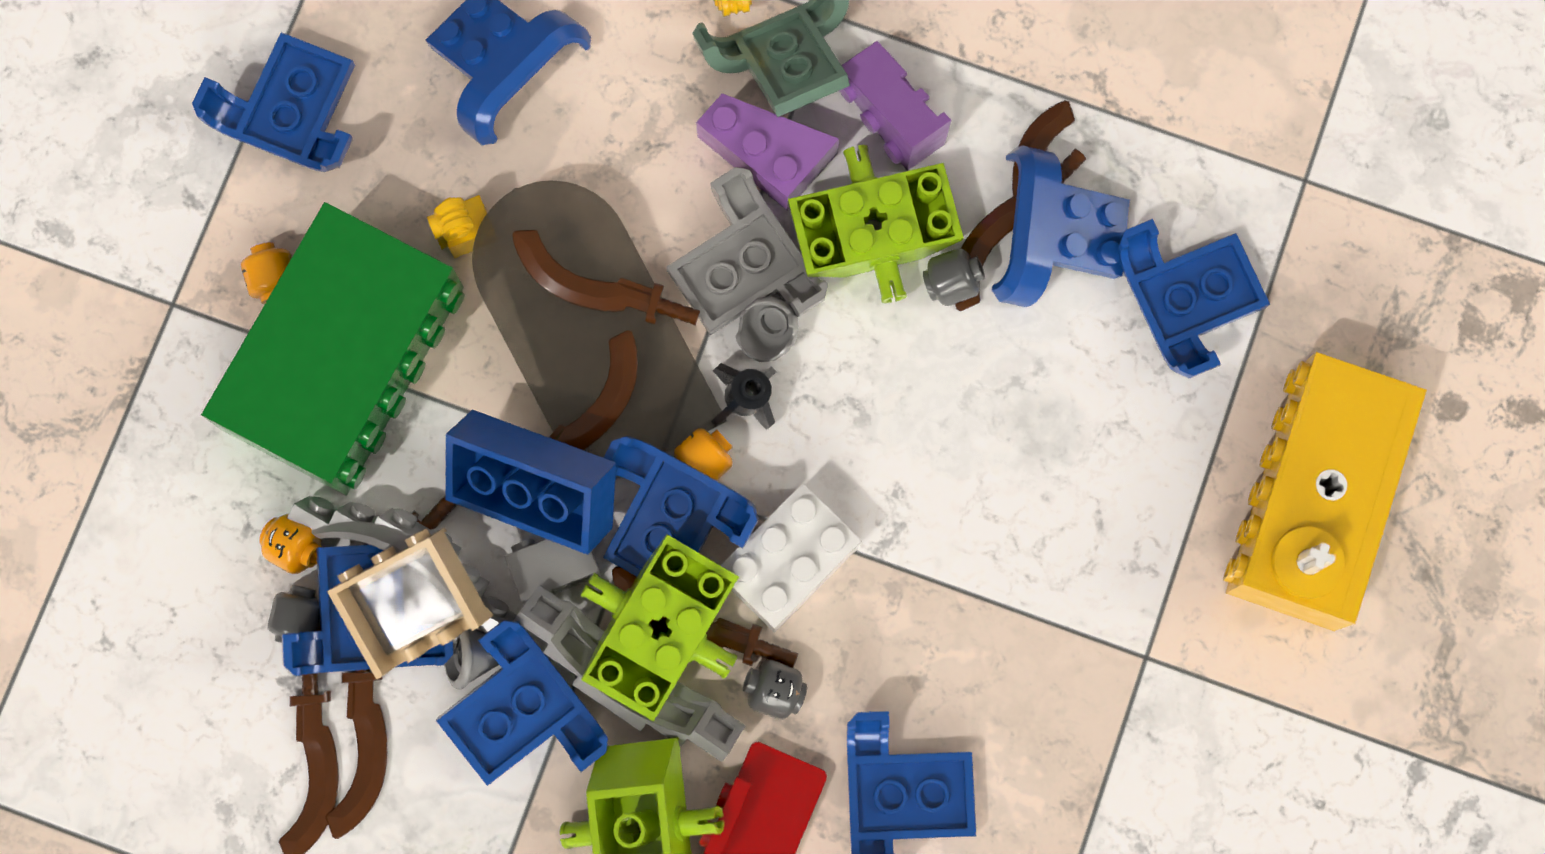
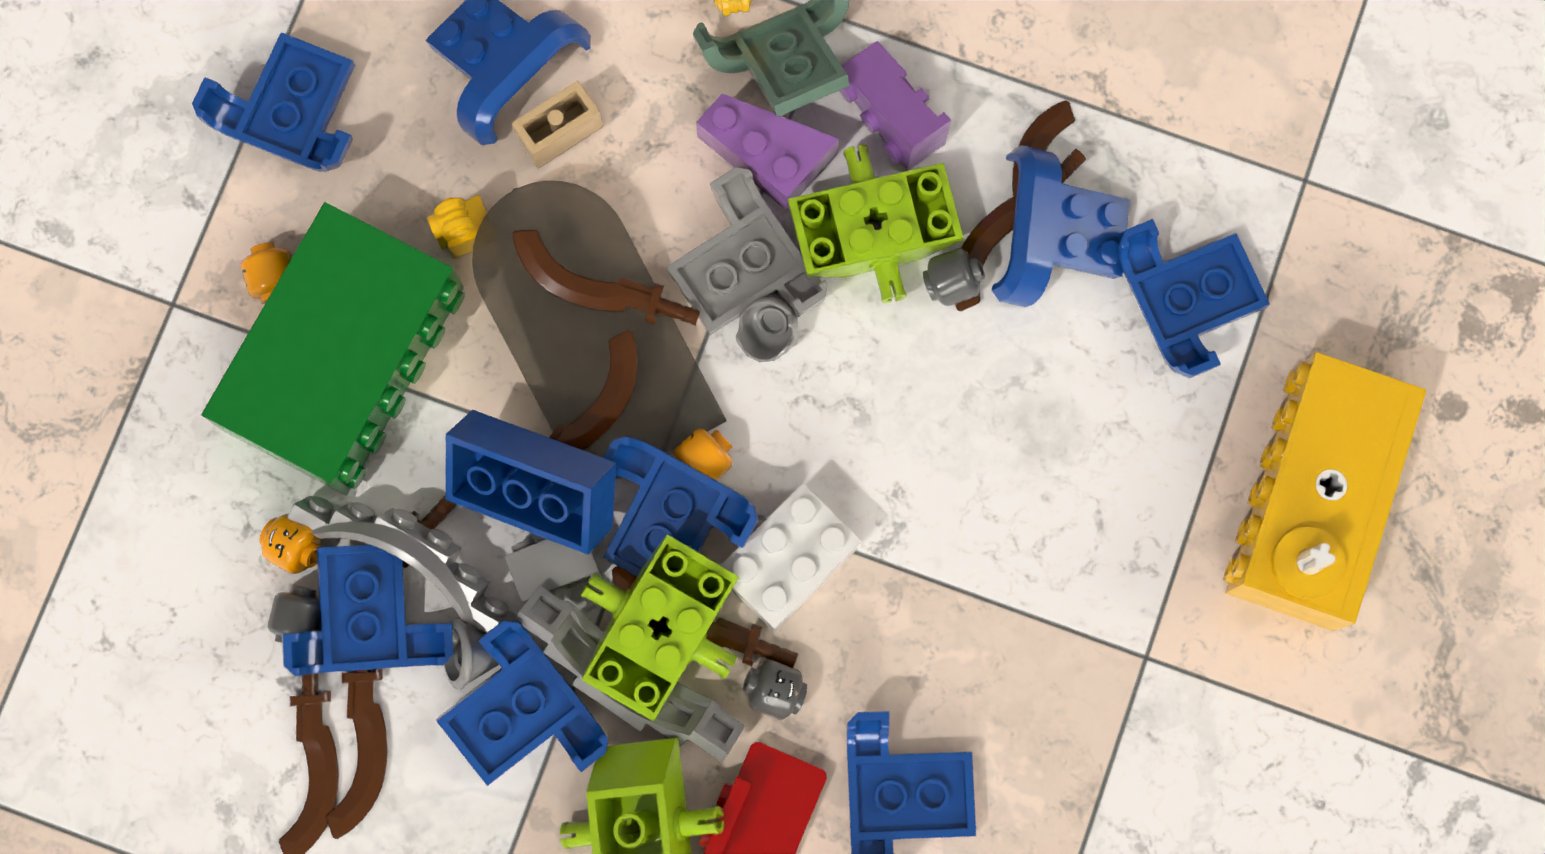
window [327,527,494,680] -> none
black brick [711,363,776,430] -> none
none -> tan brick [511,80,603,169]

